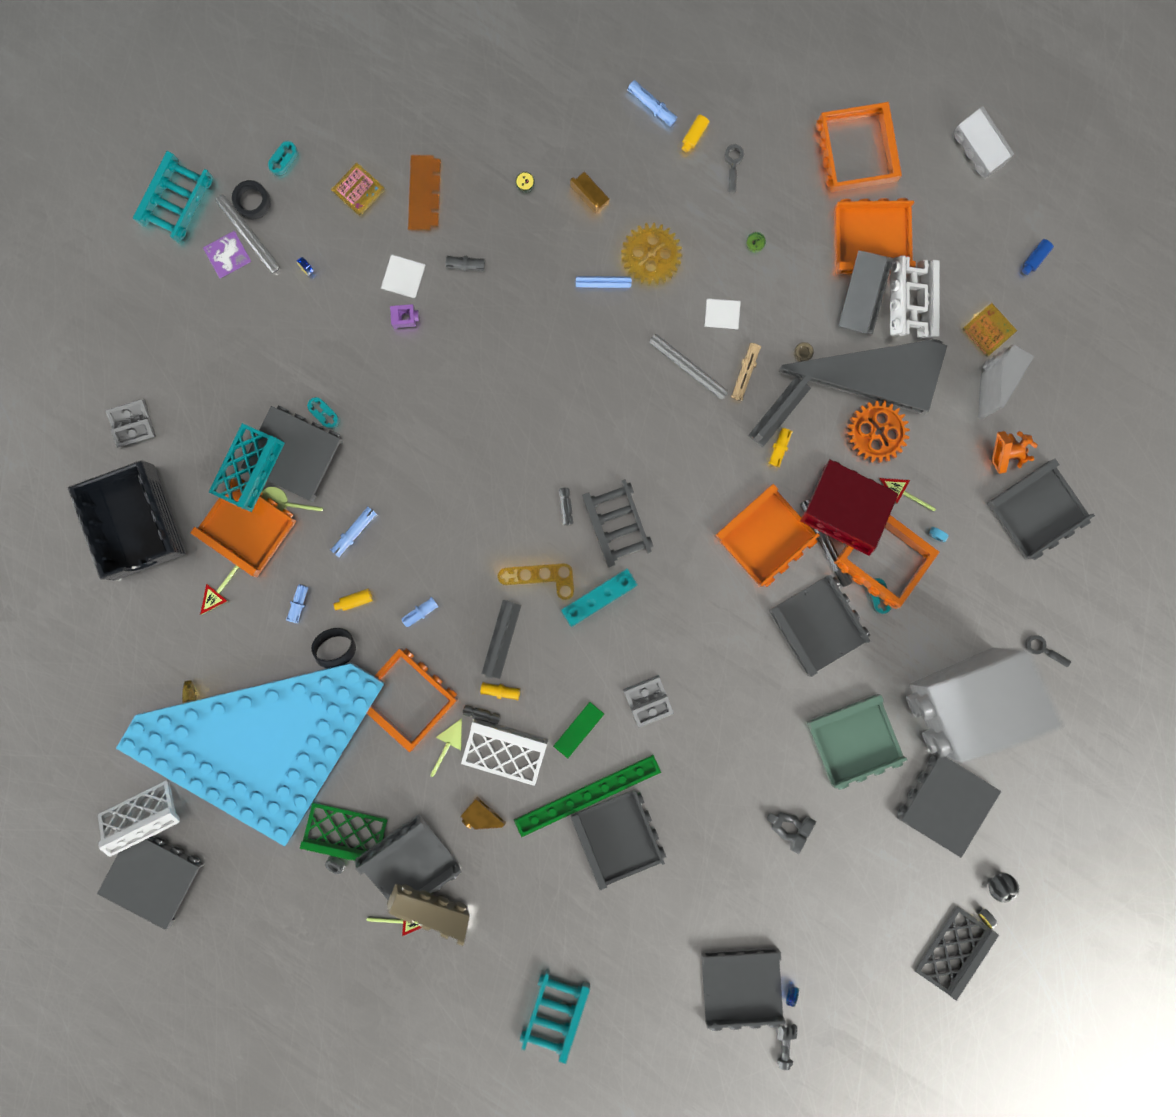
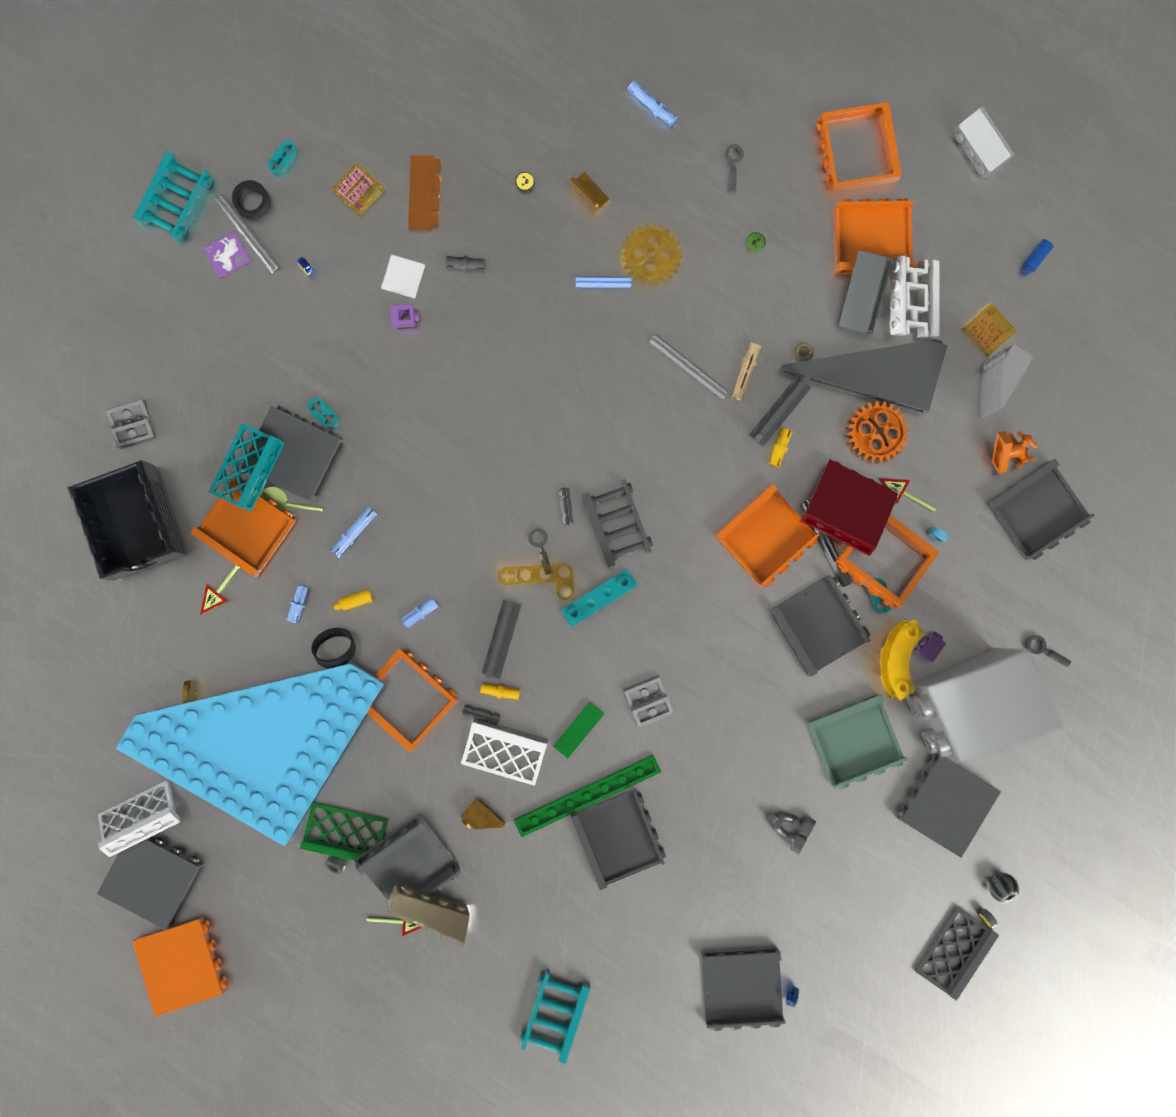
yellowish green piece [431,718,462,777] -> none
yellow cylinder [681,115,710,152] -> none
white sticker [704,299,741,329] -> none
dark grey hinge [777,1024,798,1070] -> none
none -> orange panel [132,916,228,1017]
none -> dark grey piece [528,528,553,575]
none -> yellow fence [880,619,925,700]
none -> medium lavender brick [913,631,946,662]

